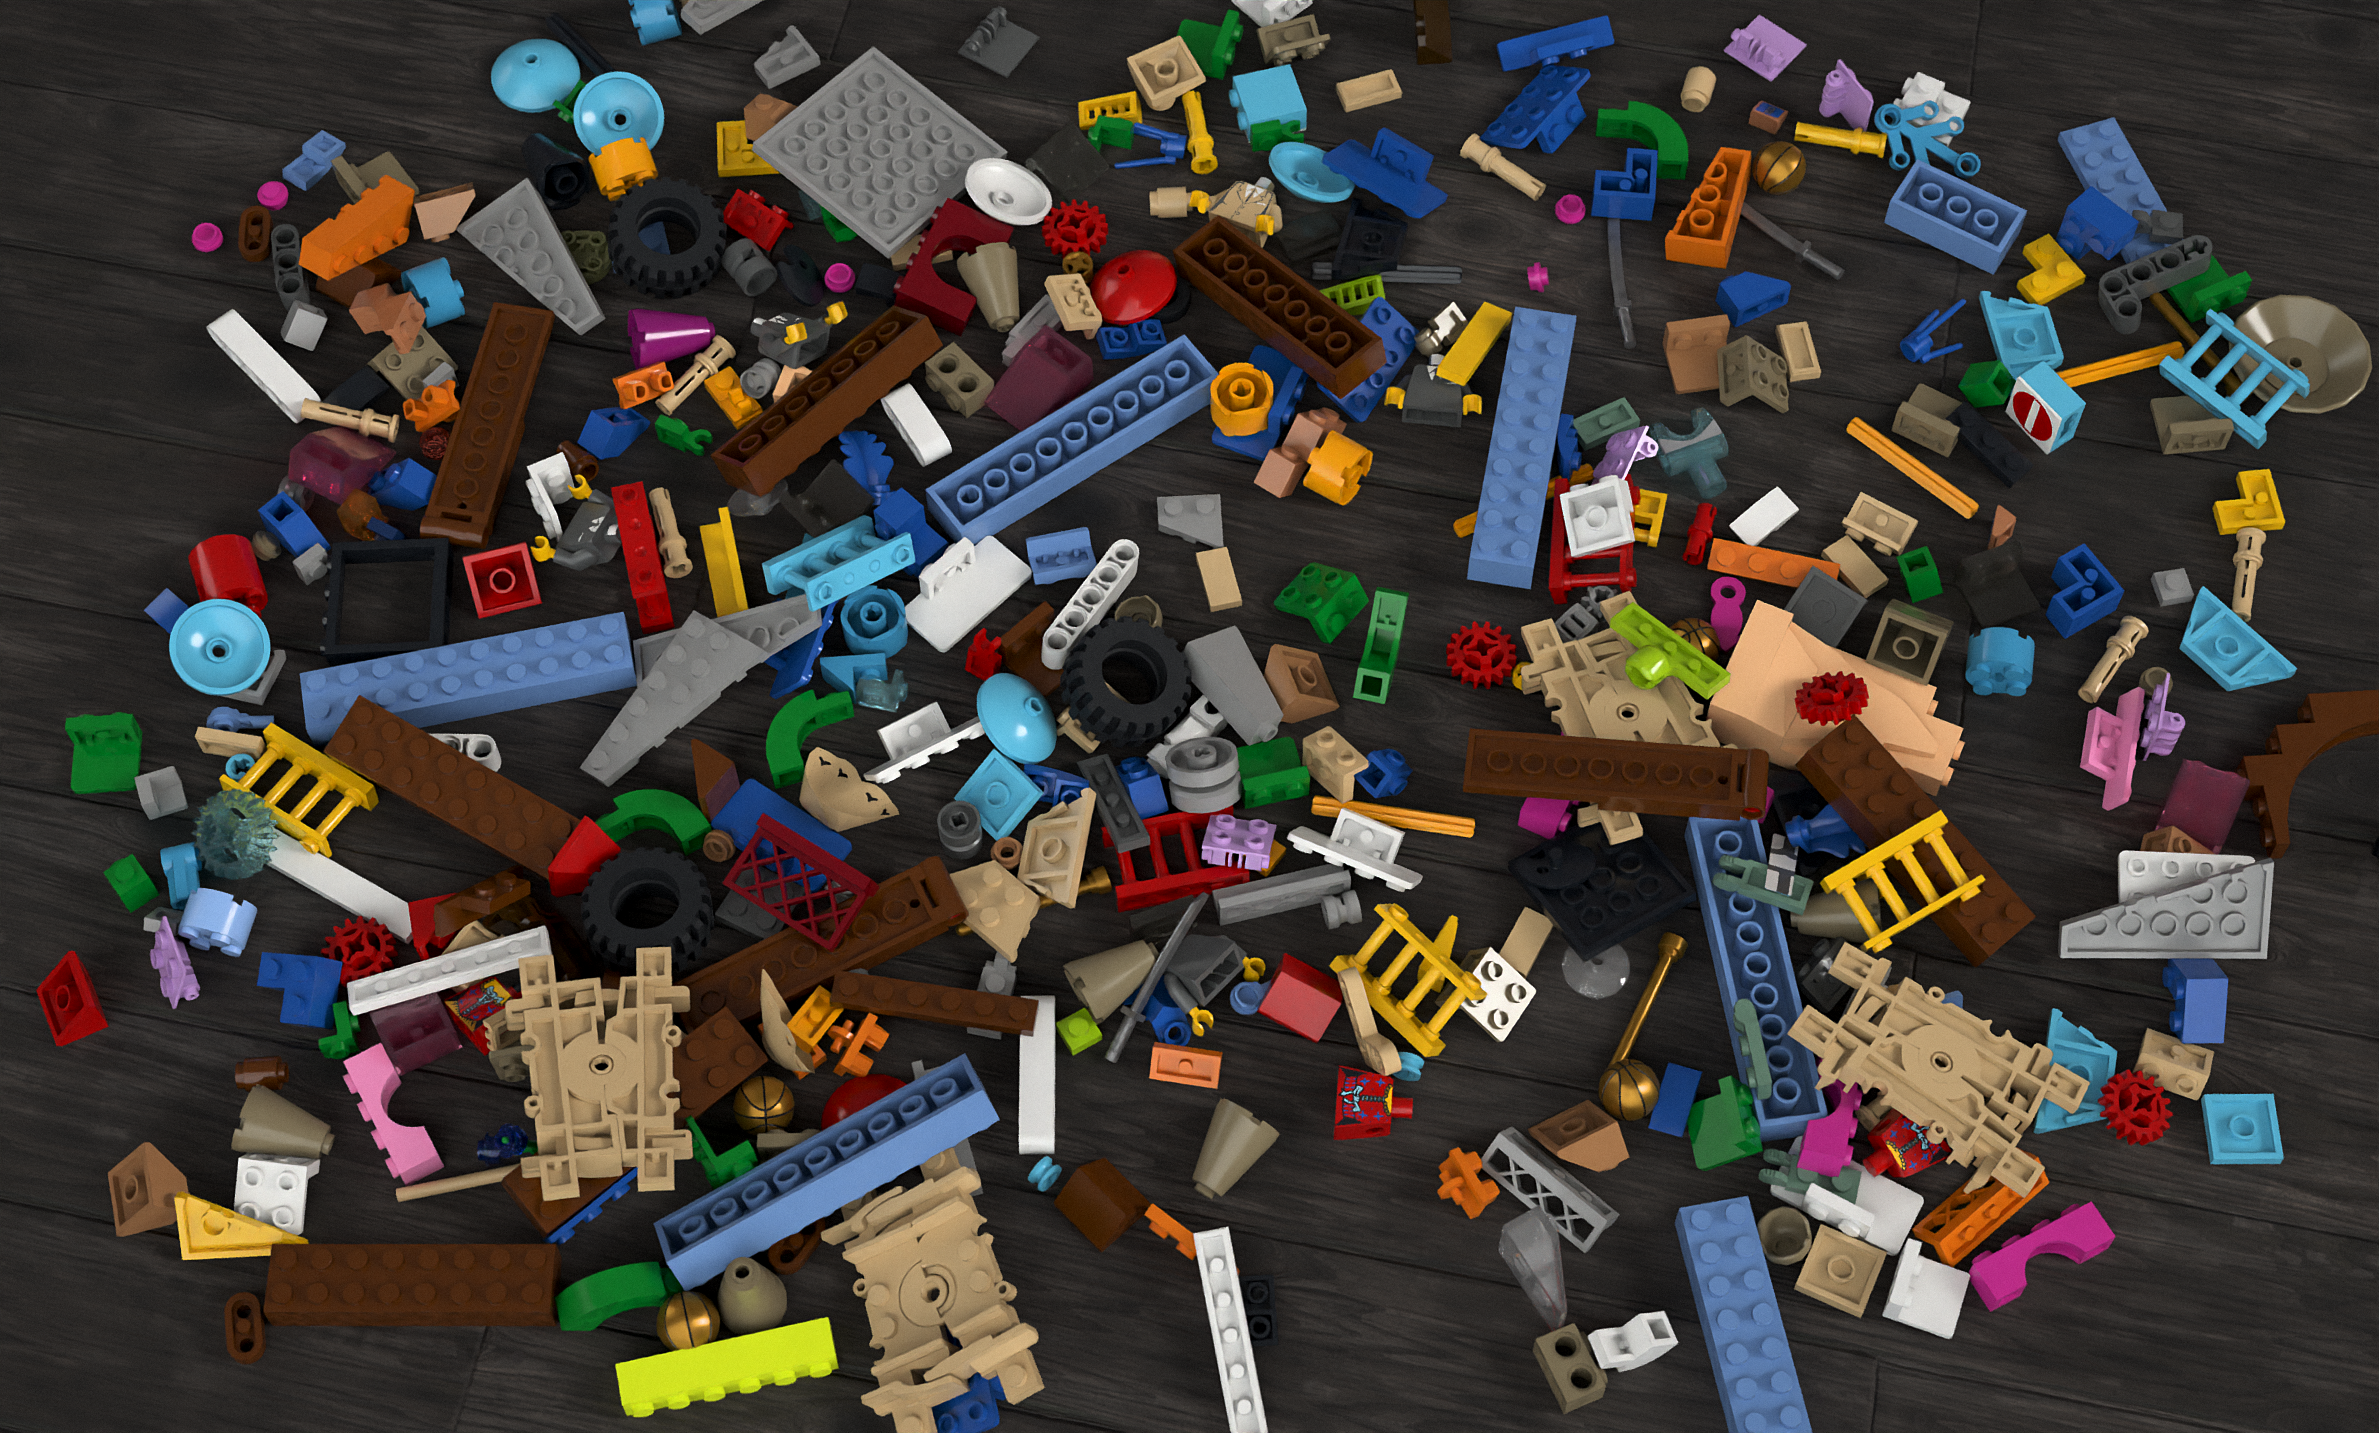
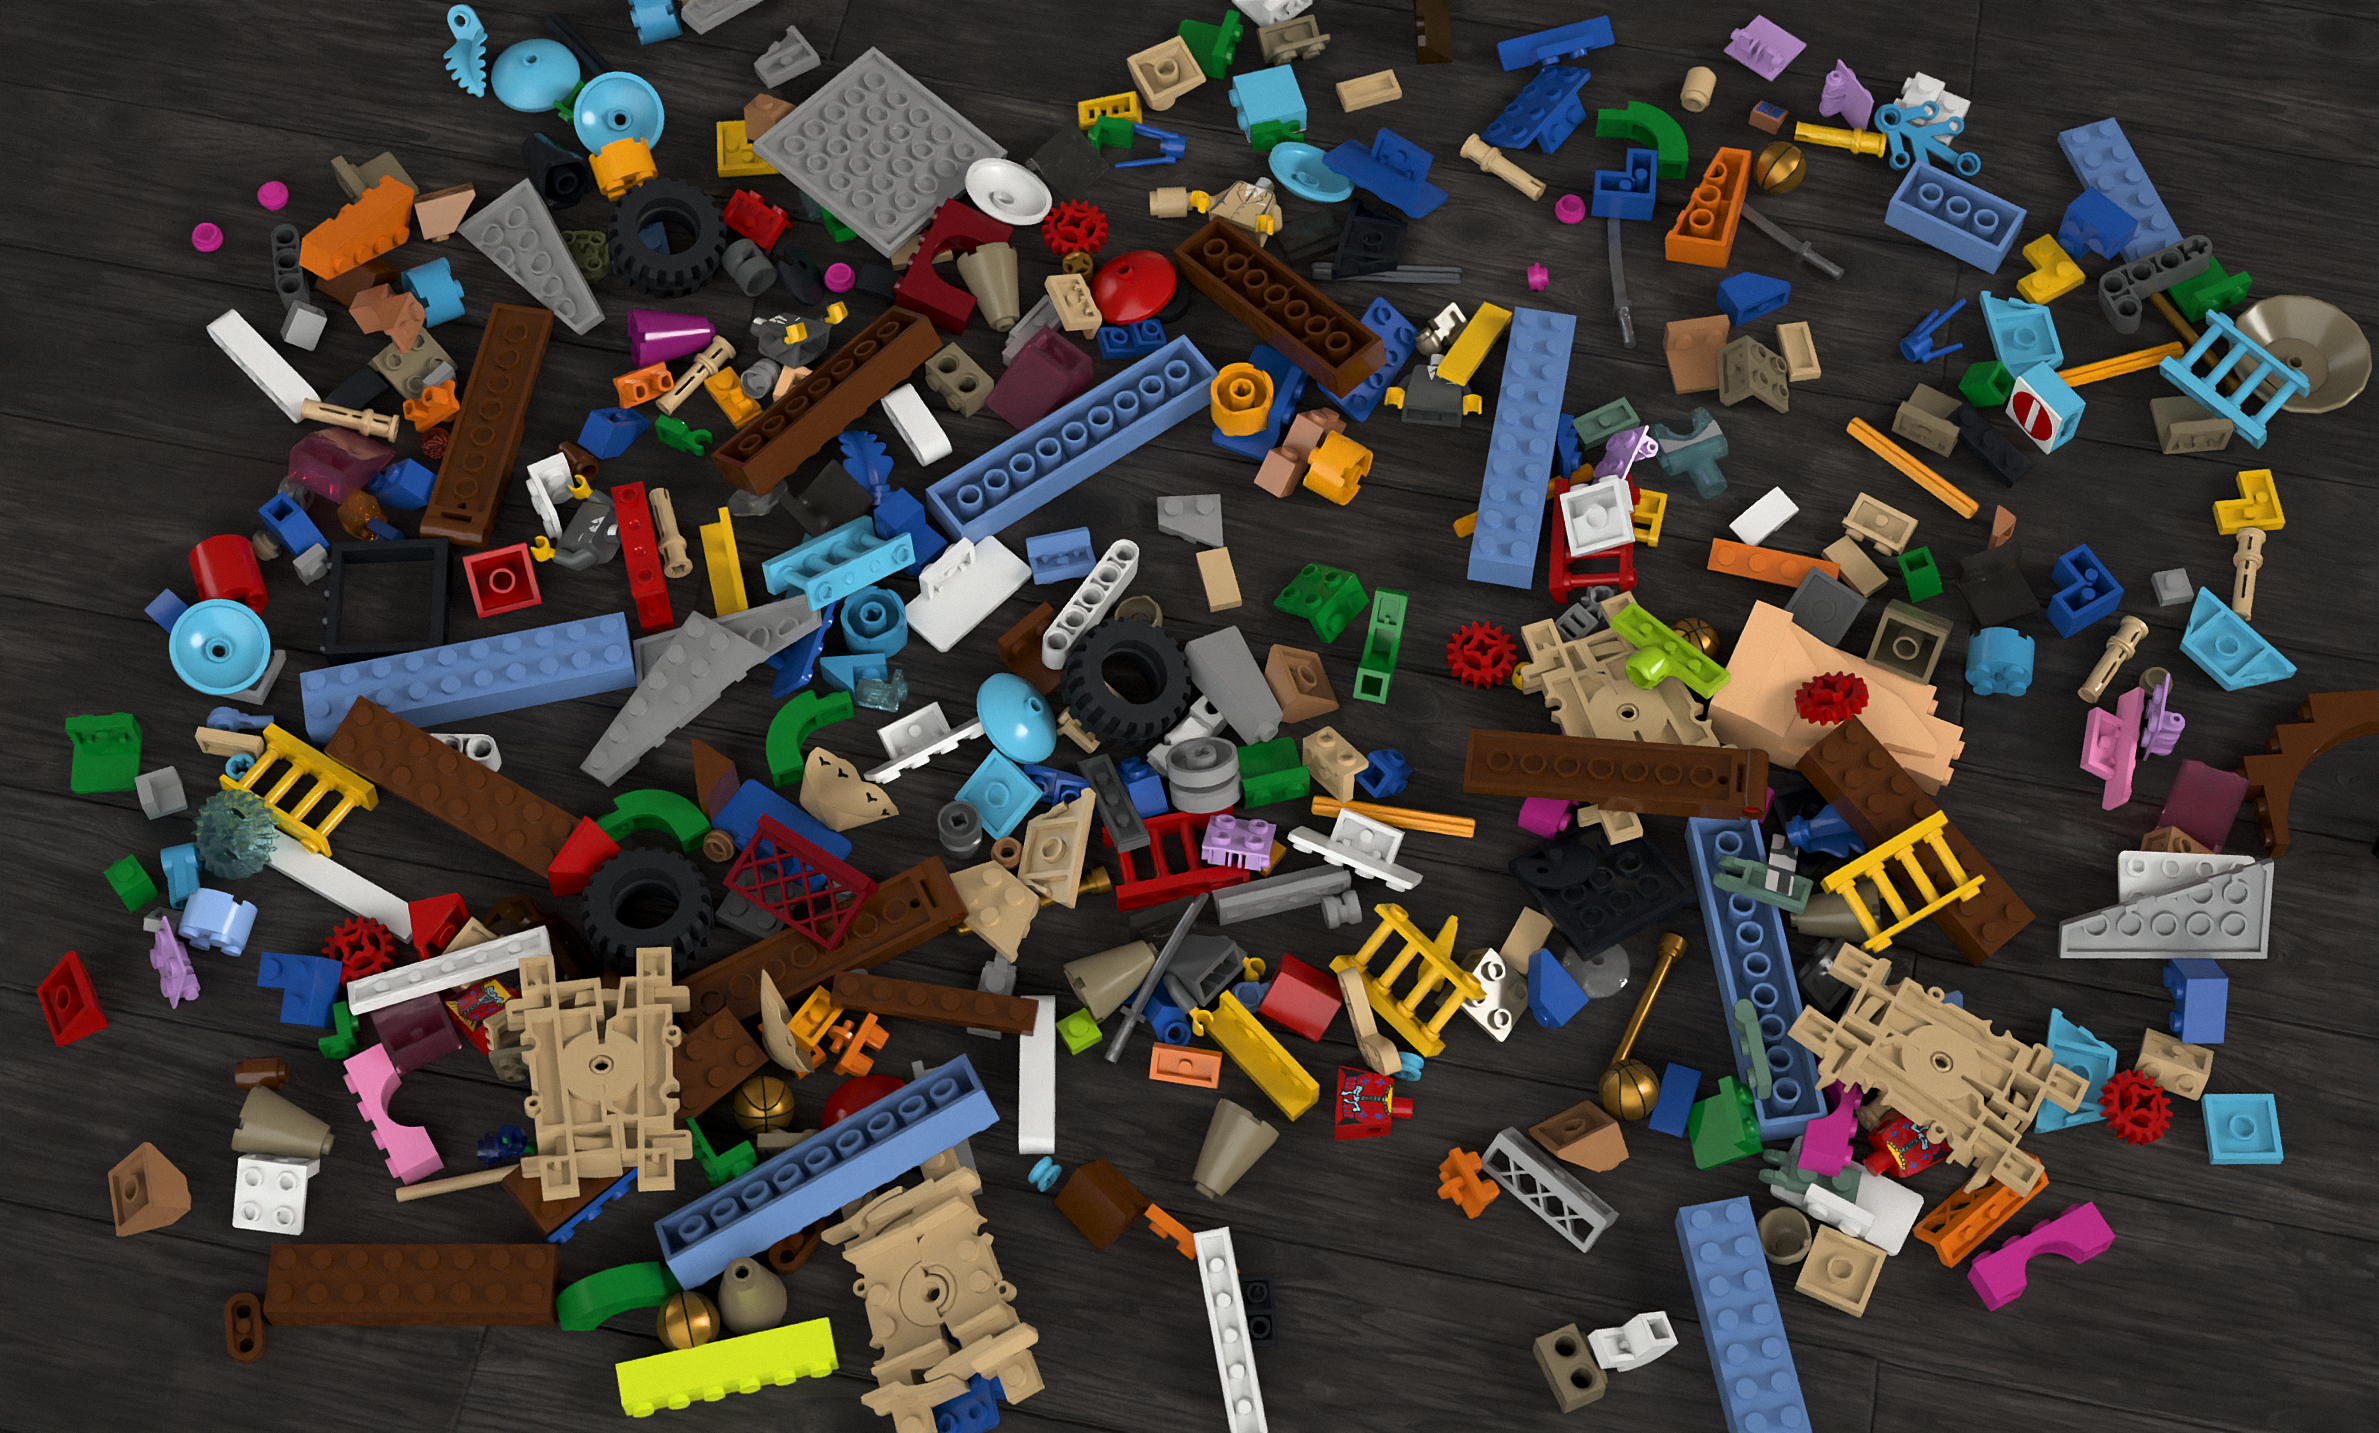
yellow wing [174,1192,309,1260] -> none
reddish brown plate [238,206,273,262] -> none
medium blue slope [282,130,346,191] -> none
reddish brown bracket [433,865,531,937] -> none
dark grey hinge [958,6,1039,78] -> none
red plate [965,628,1002,681] -> none
yellow pin [1182,91,1218,174] -> none
lime slope [1319,275,1385,315] -> none
clear slope [1498,1205,1567,1332] -> none
red pin [1682,503,1717,565] -> none
dark pink brick [1710,577,1746,654] -> none
white bracket [1882,1238,1970,1339] -> none
dark grey plate [2132,210,2183,244] -> none
none -> medium azure plant [443,4,488,97]
none -> yellow fence [1202,990,1319,1122]
none -> blue slope [1527,948,1590,1030]

